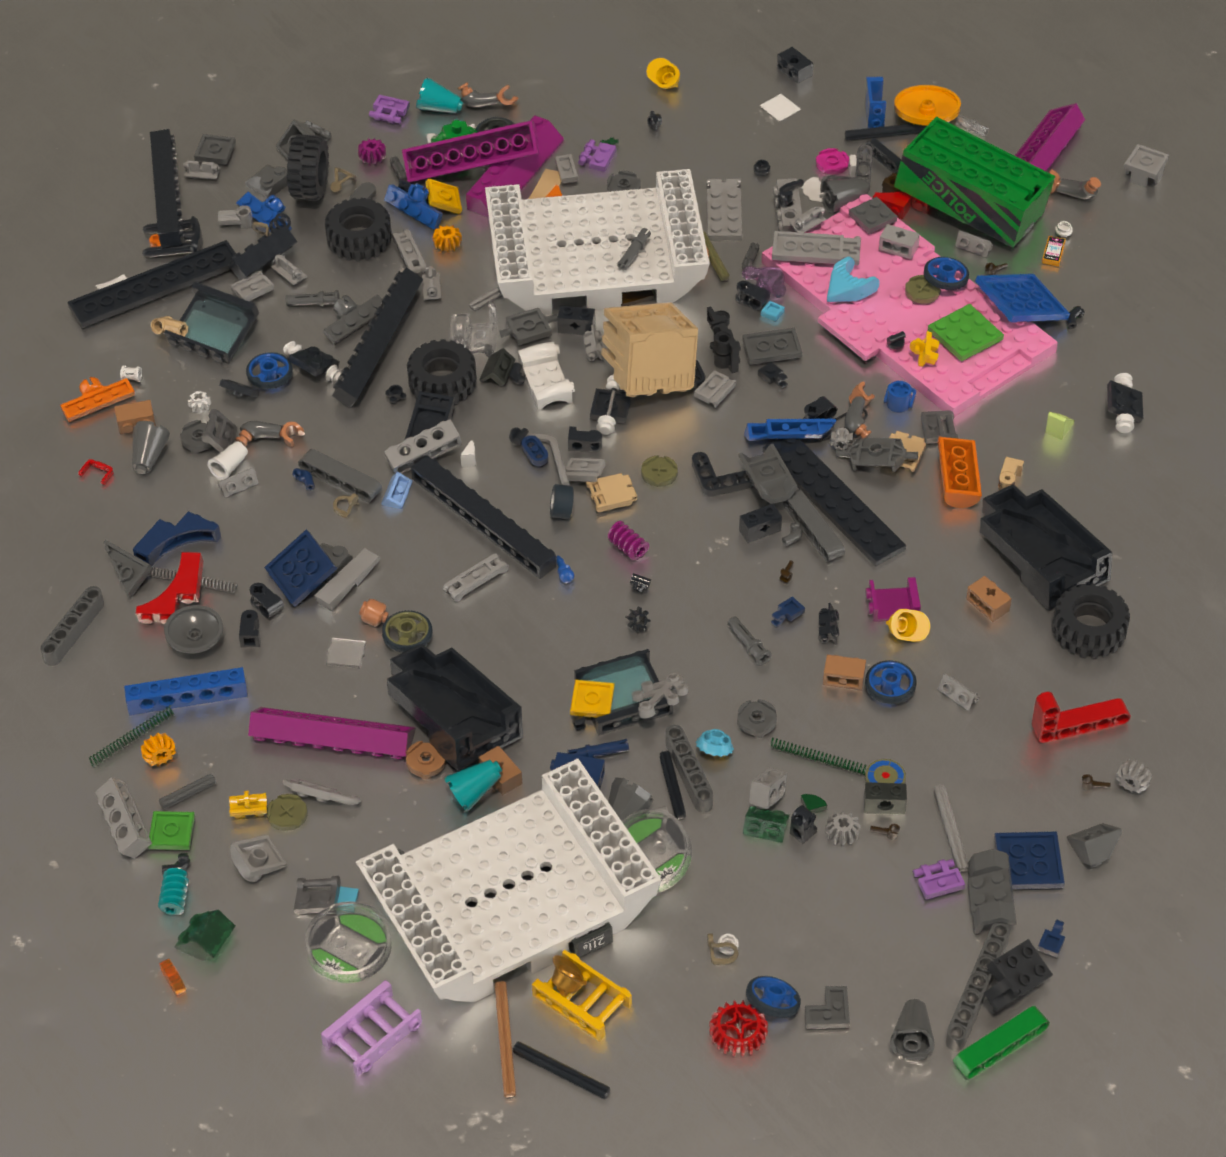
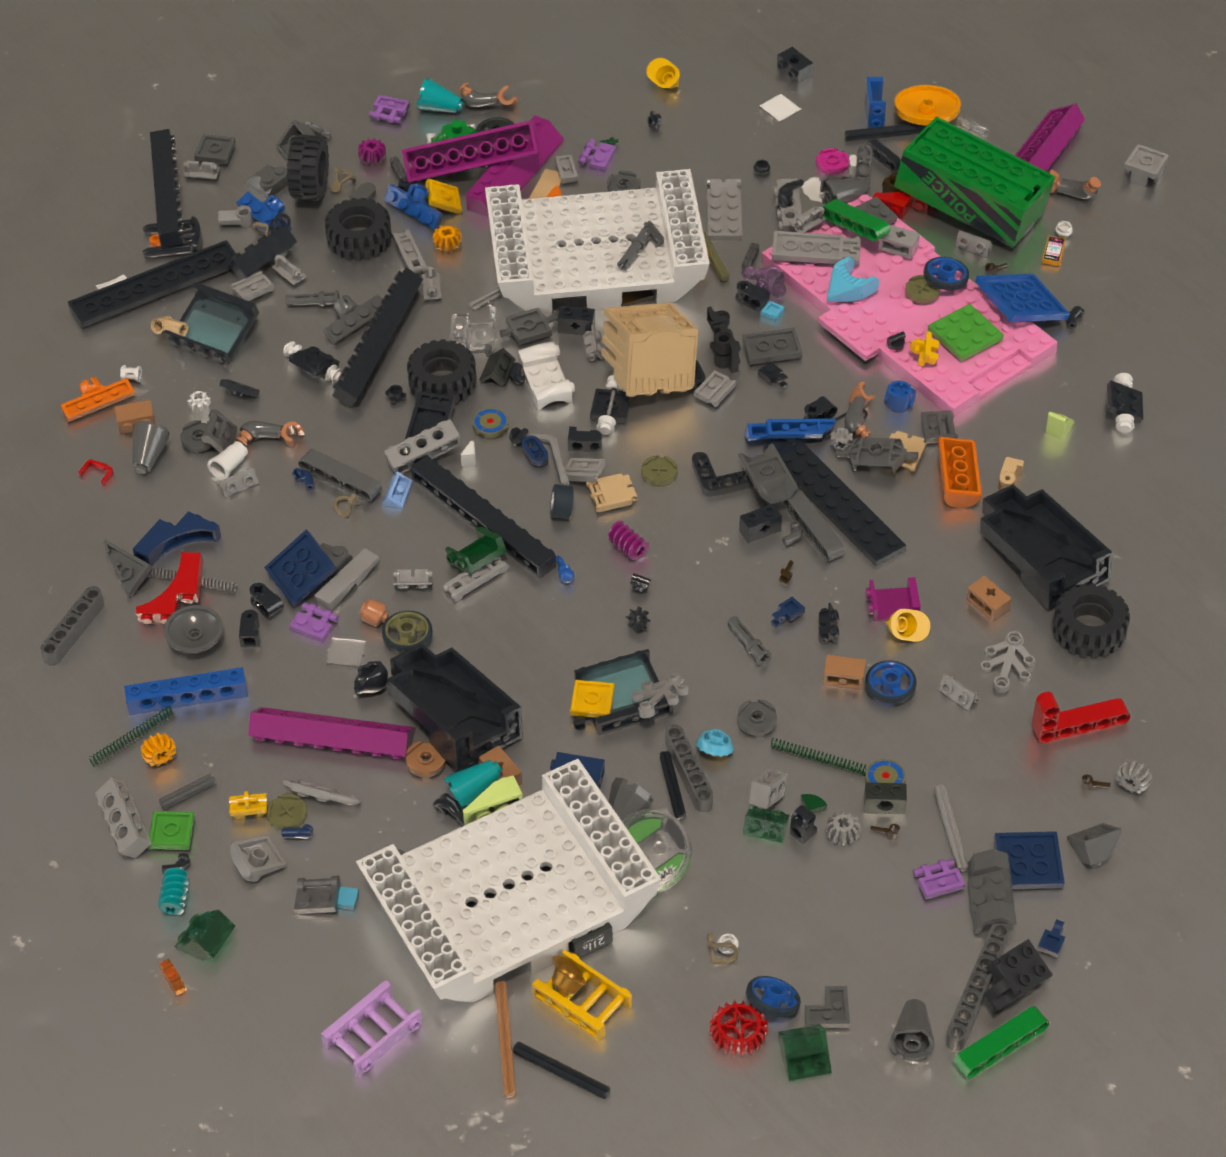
blue wheel [246,352,293,389] -> none
clear brick [305,901,392,983] -> none
dark blue pin [567,739,629,758] -> none
none -> dark blue arm [281,824,313,839]
none -> medium lavender plate [289,603,339,643]
none -> black hair [354,661,388,694]
none -> light grey hinge [393,568,433,588]
none -> black piece [433,793,464,827]
none -> dark green panel [445,526,507,574]
none -> yellowish green slope [463,775,523,826]
none -> olive tile [472,408,509,438]
none -> dark grey axle [644,221,665,246]
none -> clear green slope [778,1024,832,1081]
none -> green beam [822,199,890,242]
none -> light grey plant [980,631,1035,693]

